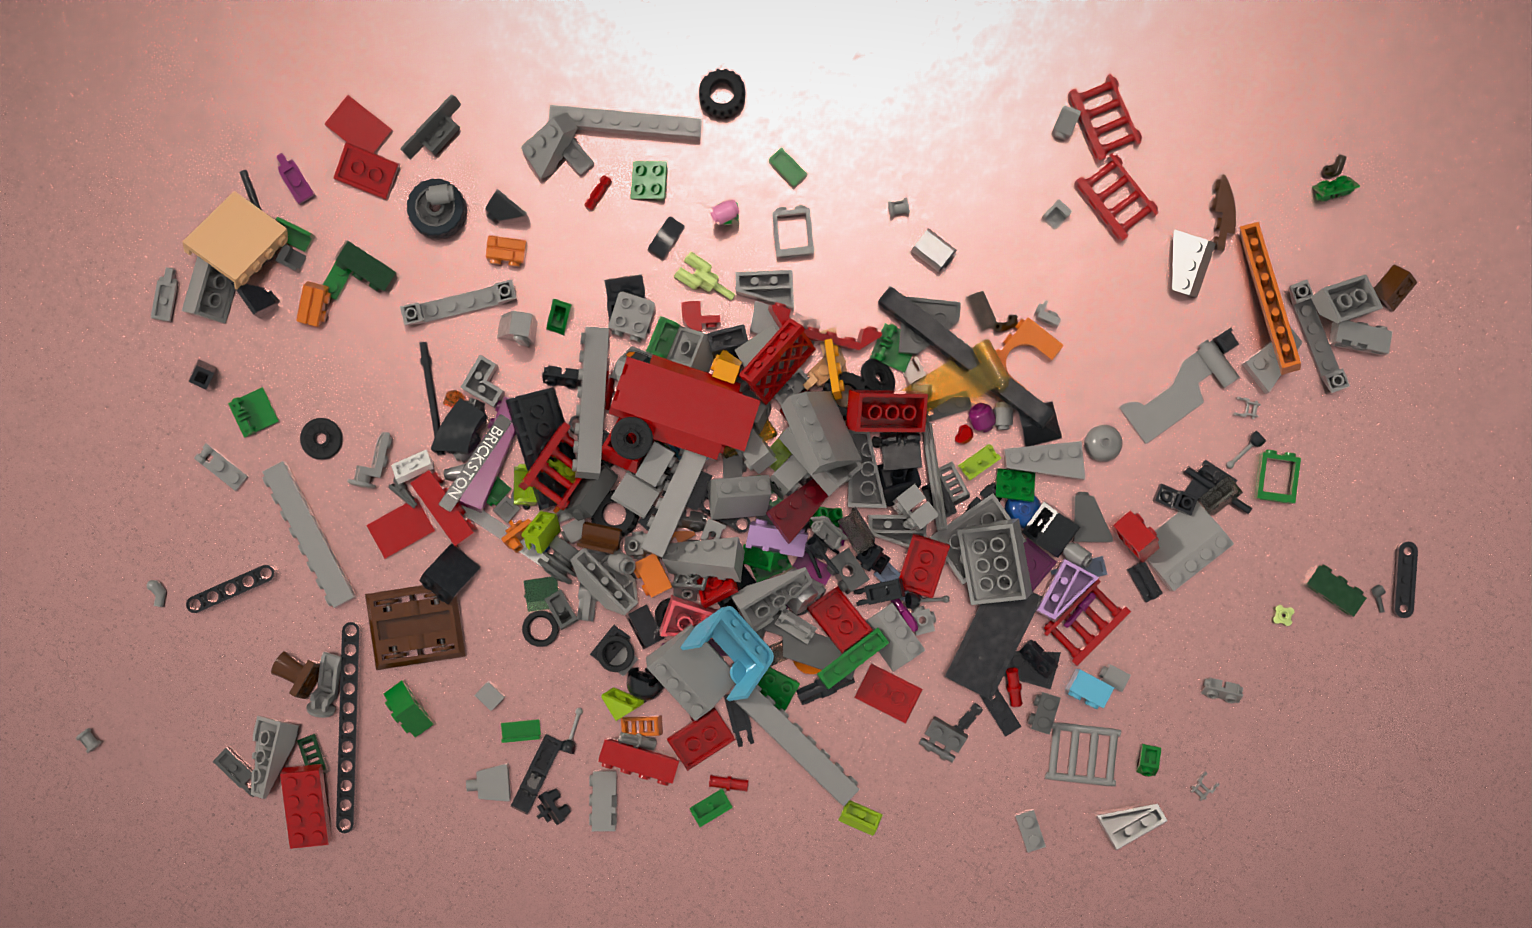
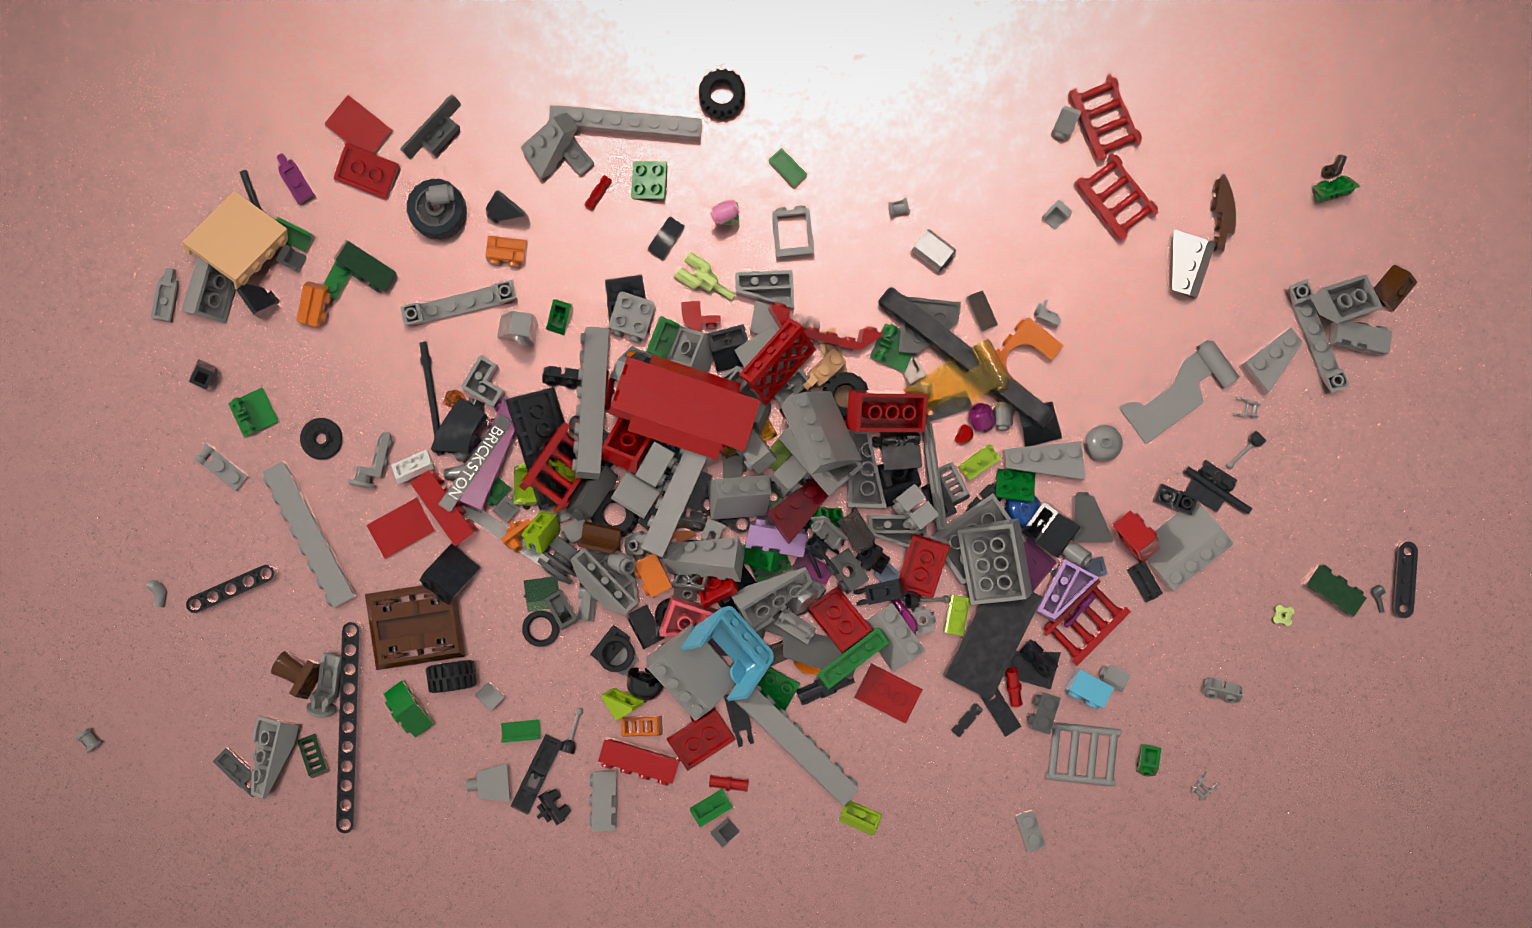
red brick [280,764,331,849] -> none
dark grey piece [388,477,417,508] -> none
black wheel [611,417,653,460] -> none
light grey axle [618,732,657,750] -> none
light orange slope [711,350,742,384] -> none
light orange plate [824,339,845,400] -> none
black wheel [861,358,895,391] -> none
flat silver plate [919,716,968,763] -> none
dark brown arm [993,315,1018,331] -> none
light grey wedge [1097,804,1167,850] -> none
clear smoke slope [1199,476,1243,515] -> none
black panel [1212,327,1239,354] -> none
orange brick [1240,222,1301,375] -> none
green window [1254,450,1301,504] -> none
none -> black tyre [425,660,477,693]
none -> dark grey panel [710,817,739,848]
none -> lime brick [943,595,970,636]

